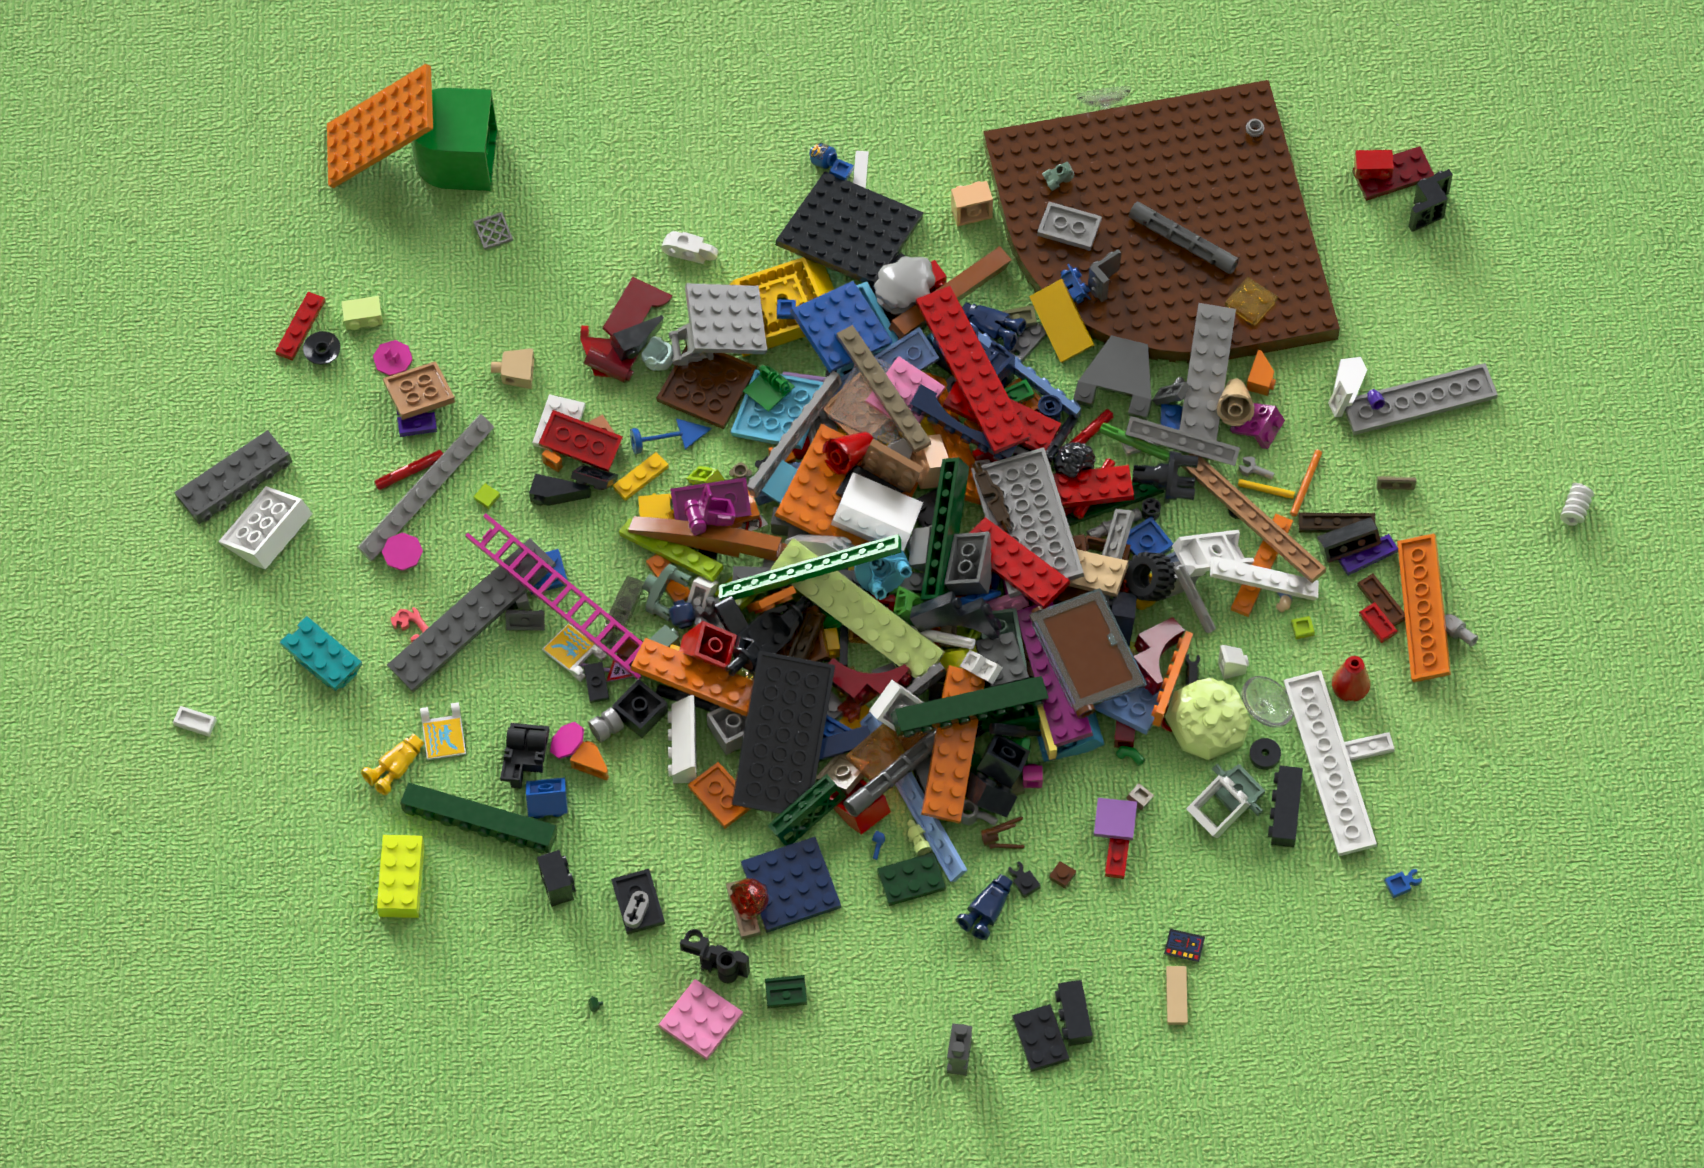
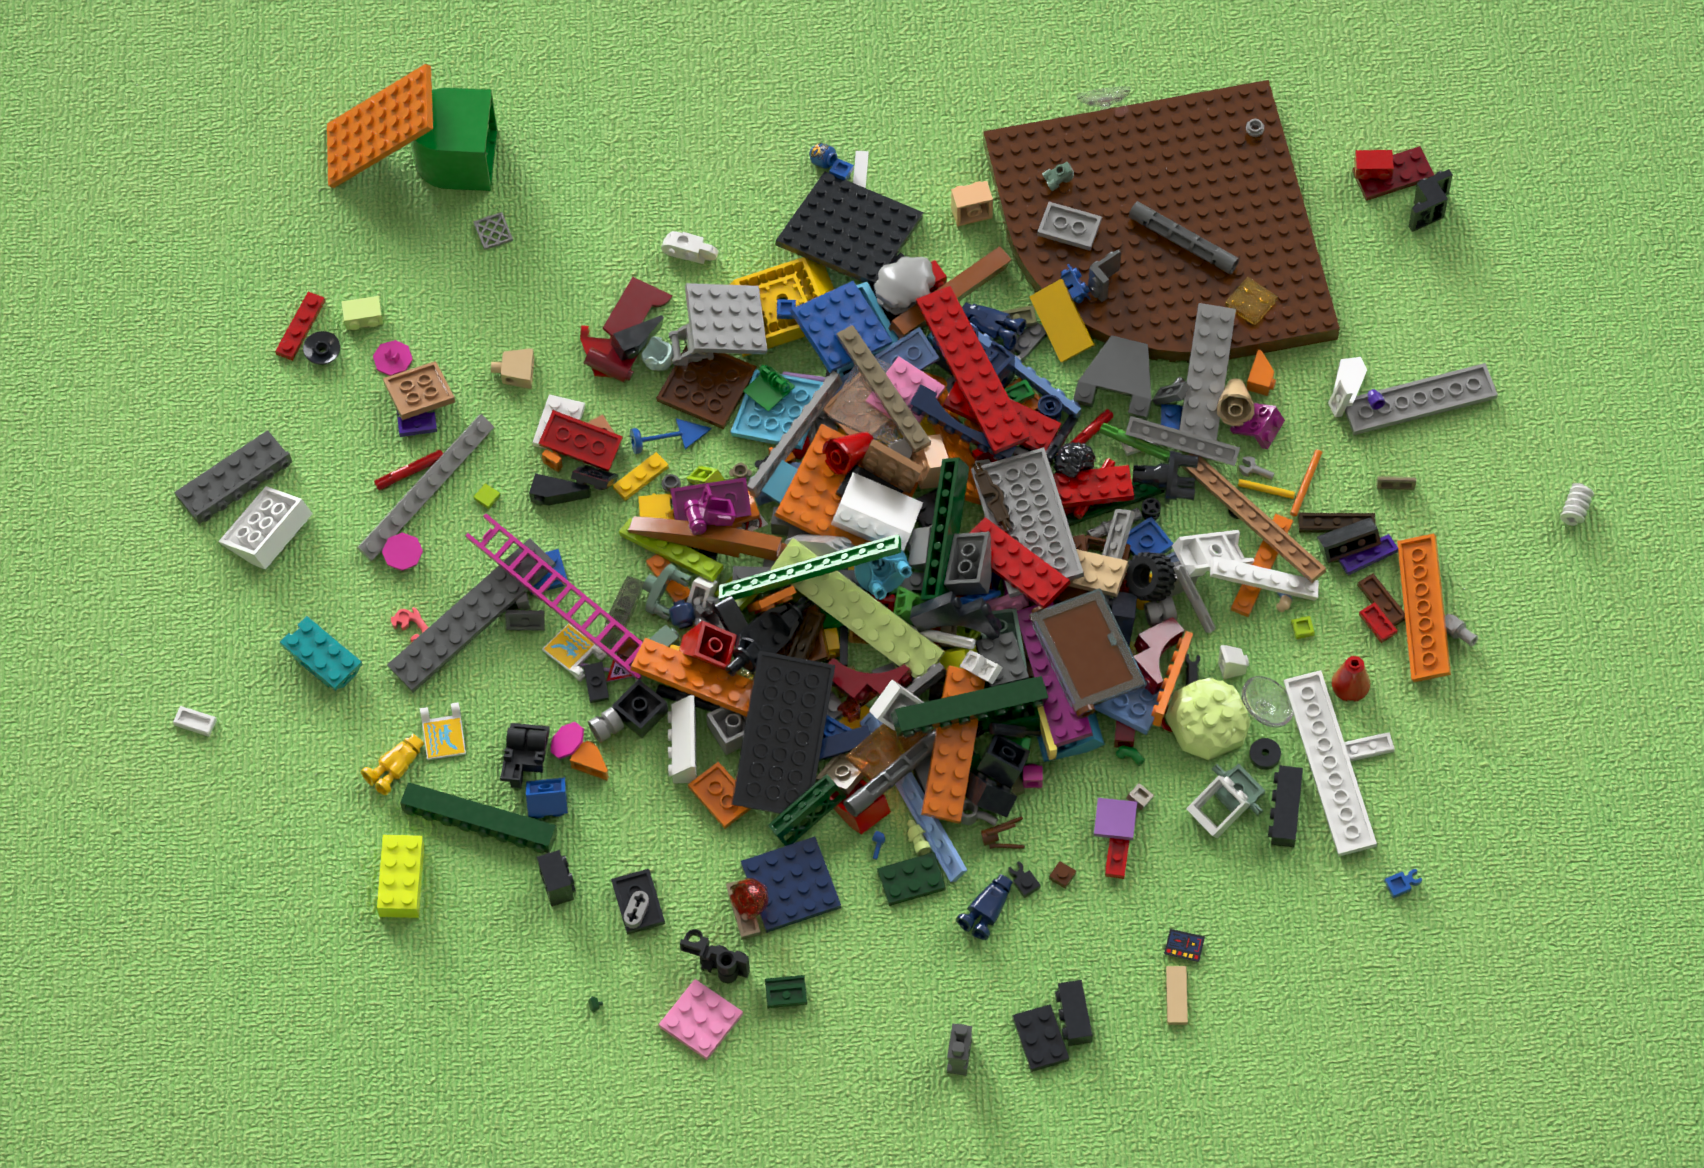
none -> dark grey plate [662,474,681,493]
none -> light grey wheel [1144,596,1177,627]

